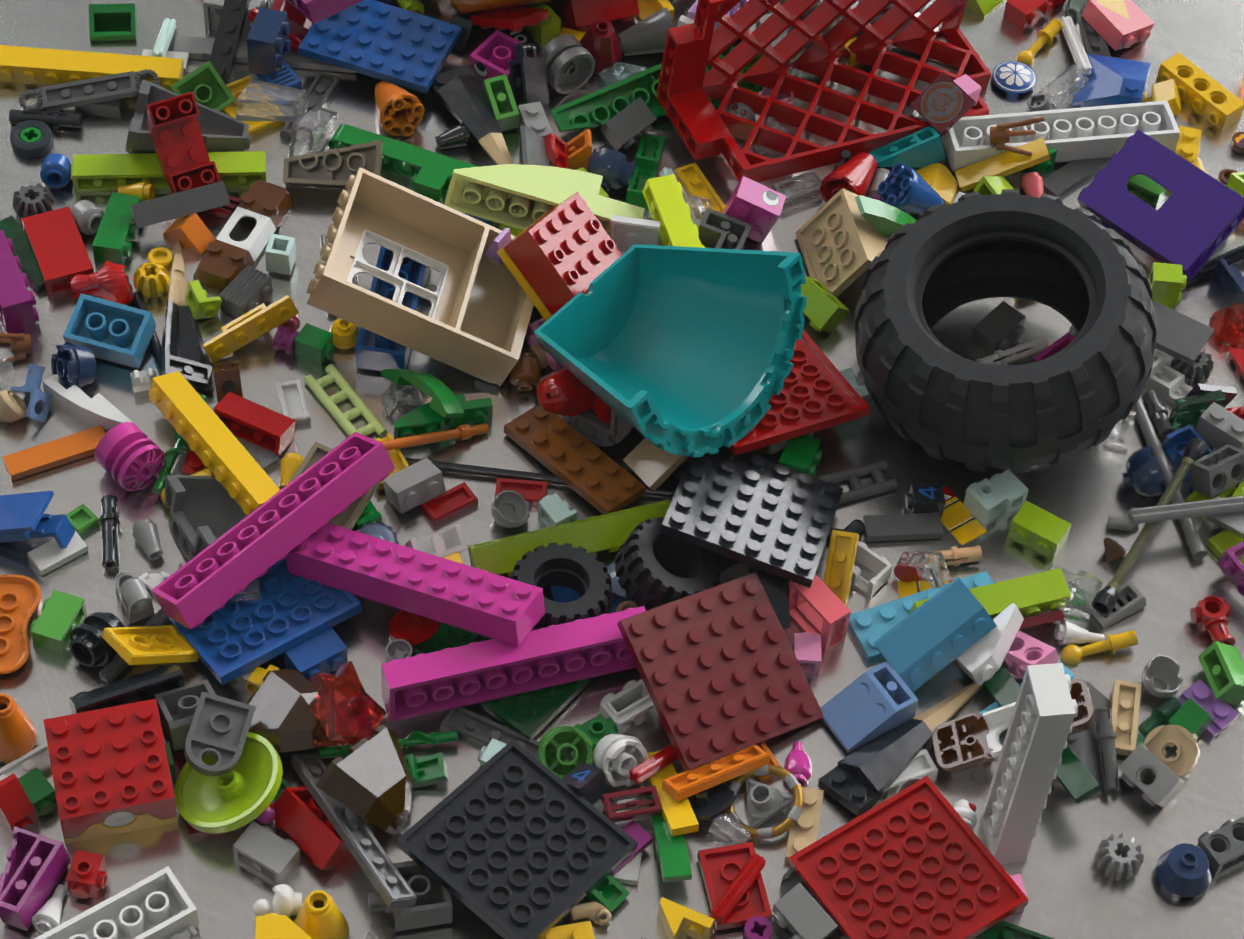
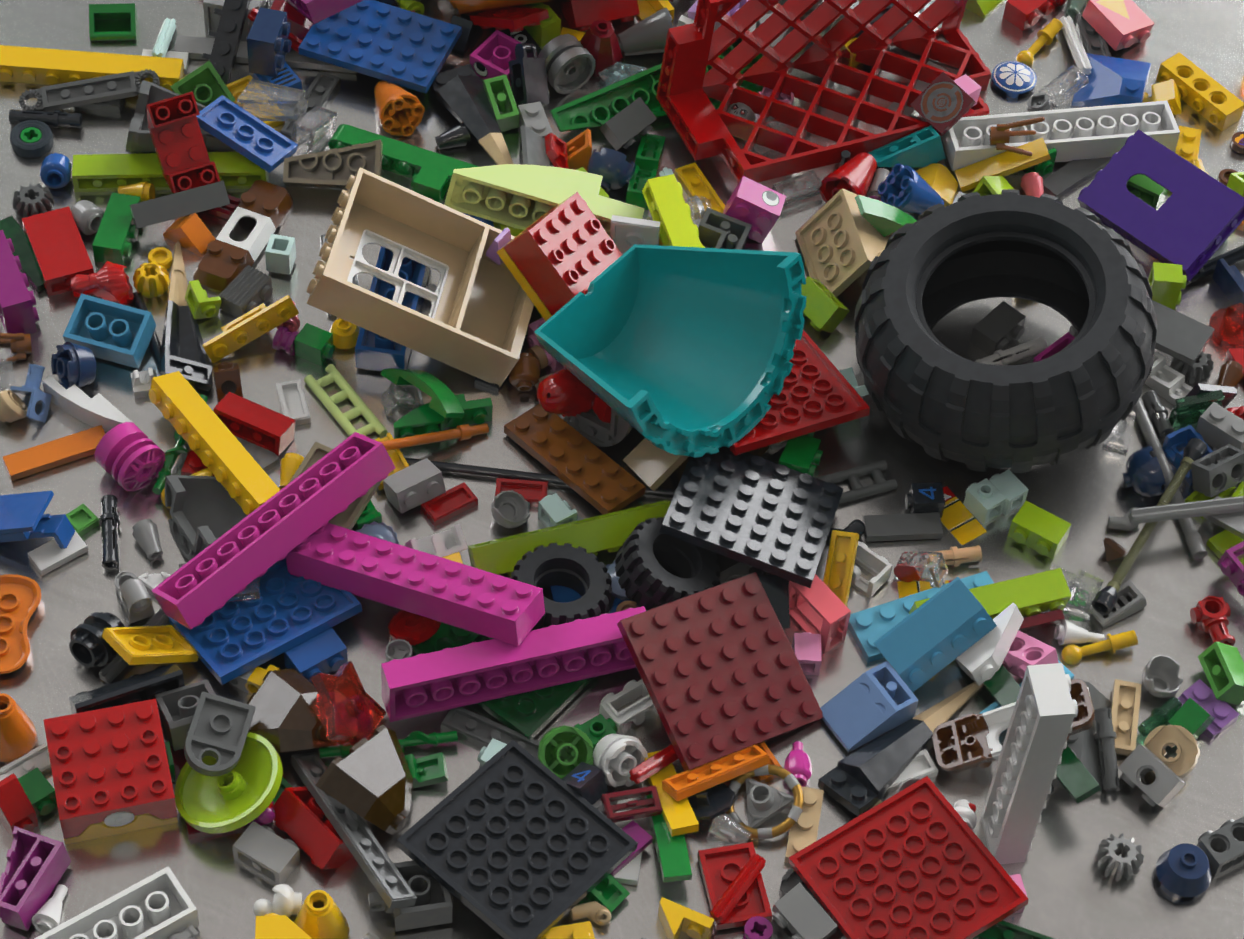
bright green brick [30,590,87,656] -> none
red brick [66,850,108,899] -> none
none -> blue plate [196,95,298,173]
none -> reddish brown cone [1217,360,1244,387]

